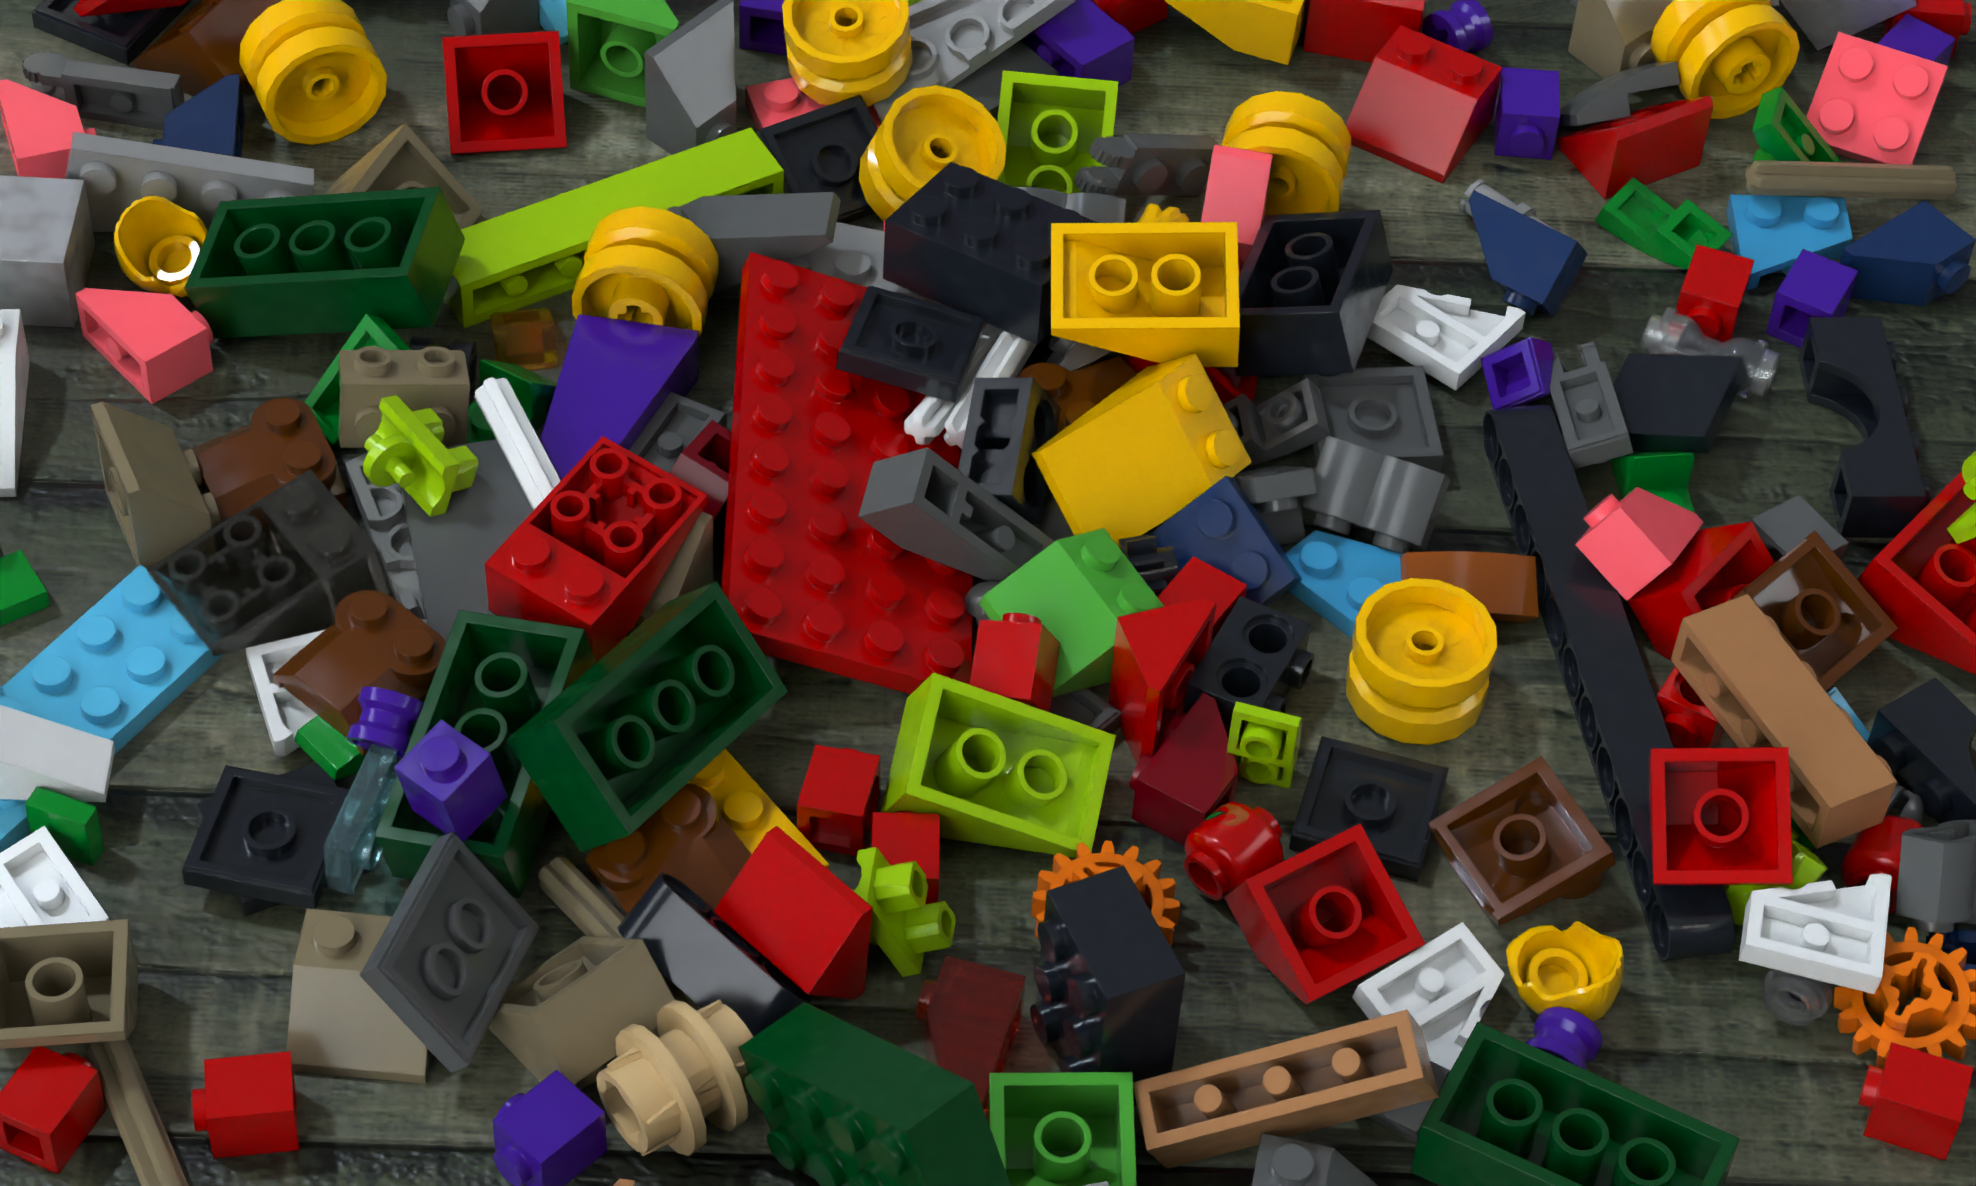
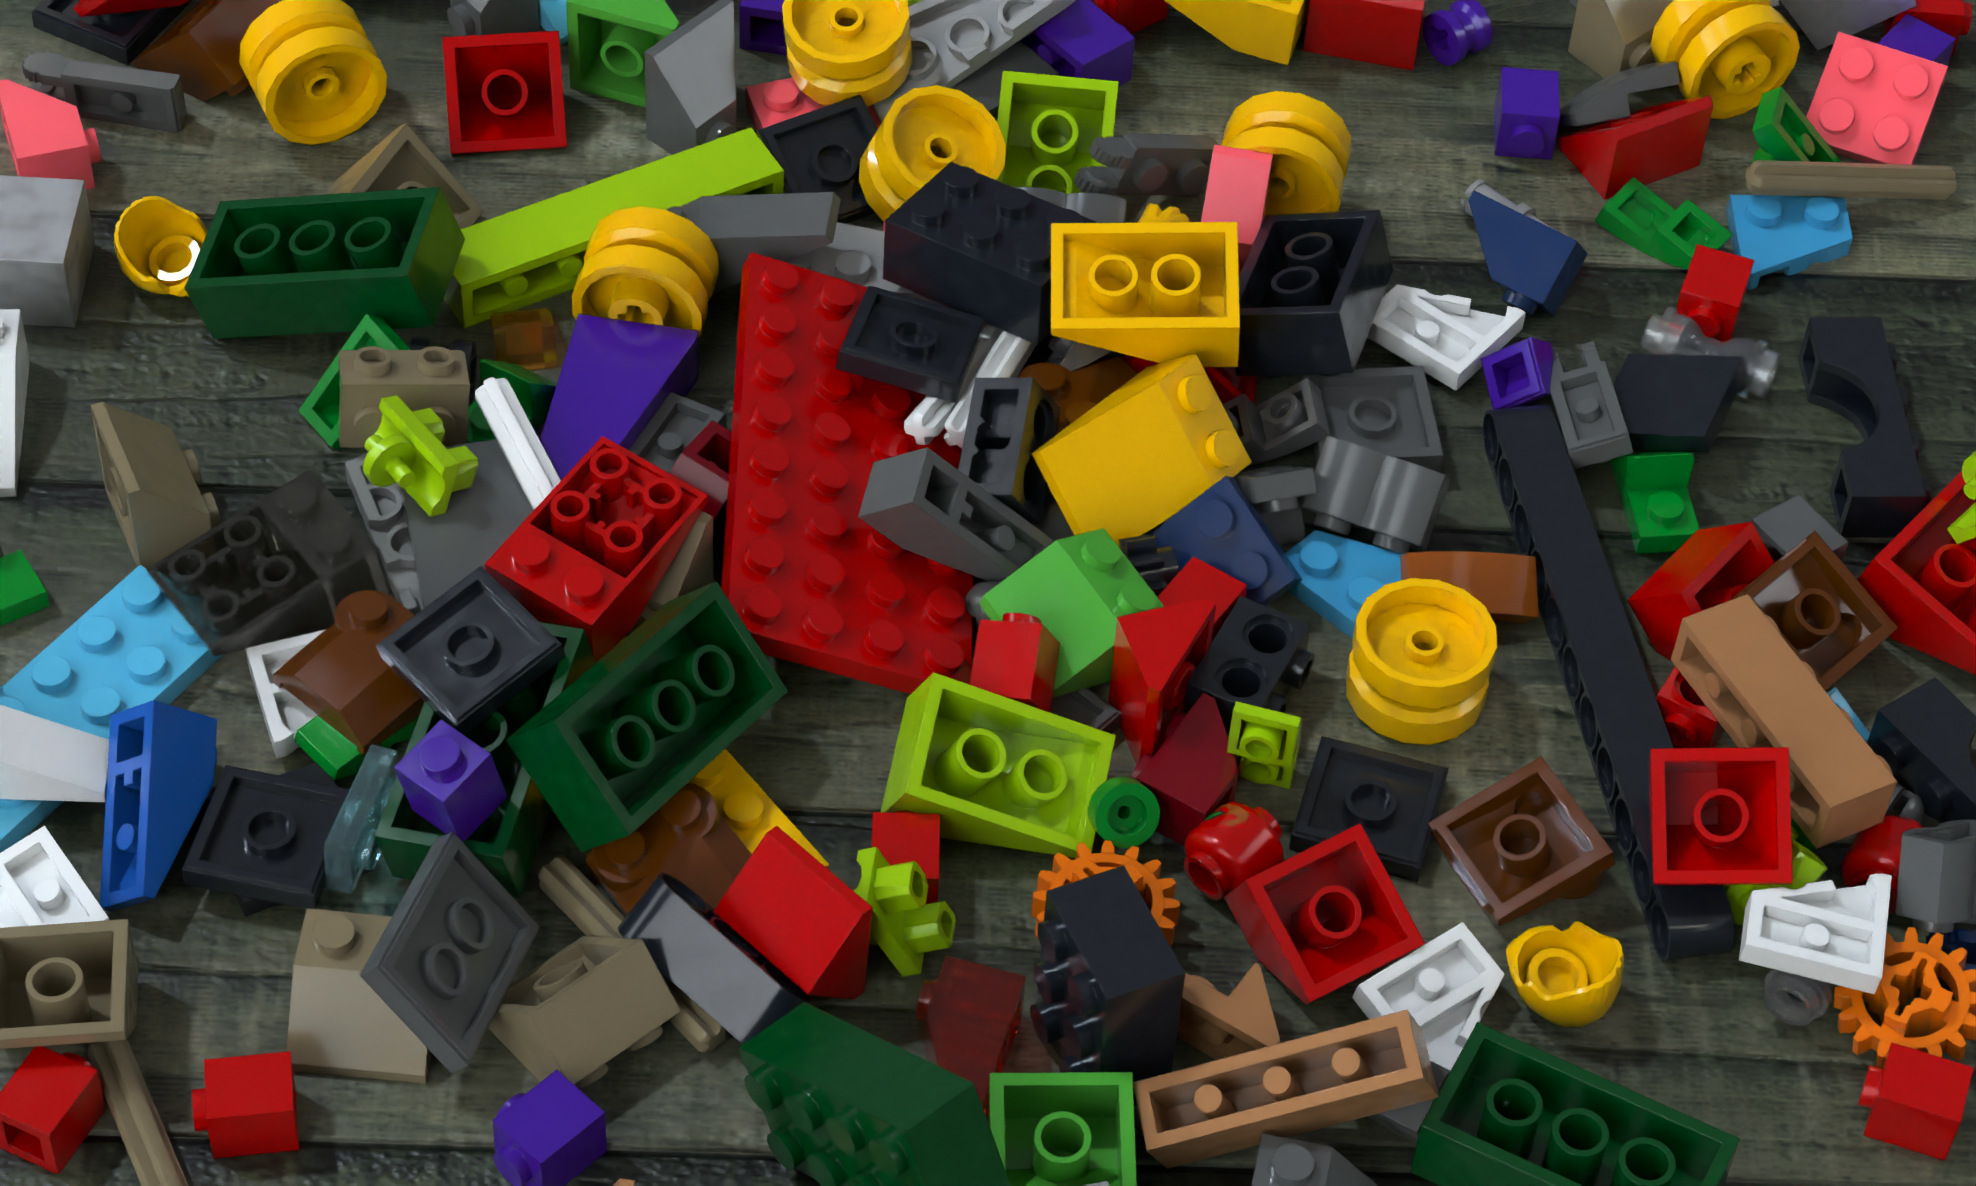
green tile [25,787,105,866] -> none
light grey wing [65,132,314,232] -> none
coral slope [75,288,214,404] -> none
dark blue slope [152,74,245,158] -> none
reddish brown slope [192,397,348,546] -> none
dark purple wheel [346,686,424,758] -> none
tan piece [596,1000,753,1156] -> none
red brick [797,744,881,856] -> none
red slope [1346,25,1503,184] -> none
dark purple wheel [1525,1007,1603,1070] -> none
coral slope [1575,487,1704,601] -> none
dark purple brick [1765,249,1858,348] -> none
dark blue slope [1840,200,1976,306] -> none
none -> blue slope [100,700,217,912]
none -> black tile [376,566,566,735]
none -> green tile [1088,777,1160,848]
none -> medium nougat slope [1177,963,1280,1060]

